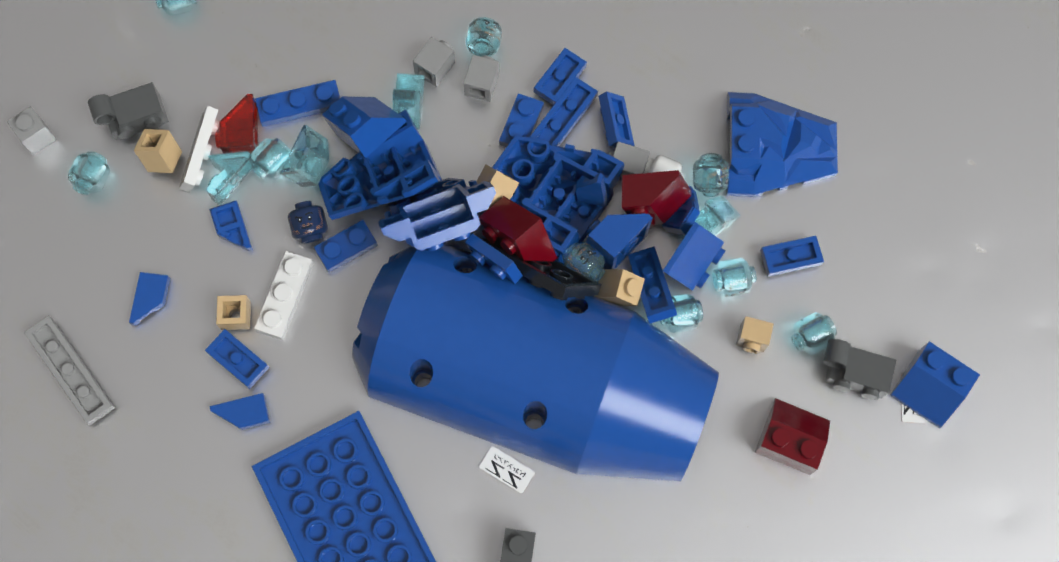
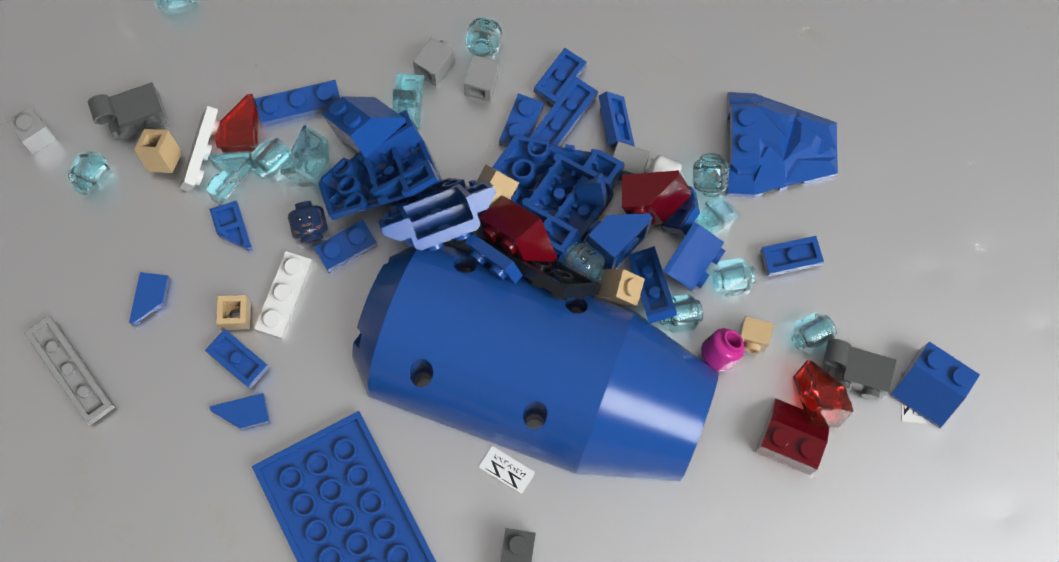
none -> dark pink head [701,328,745,371]
none -> clear red slope [793,360,854,428]

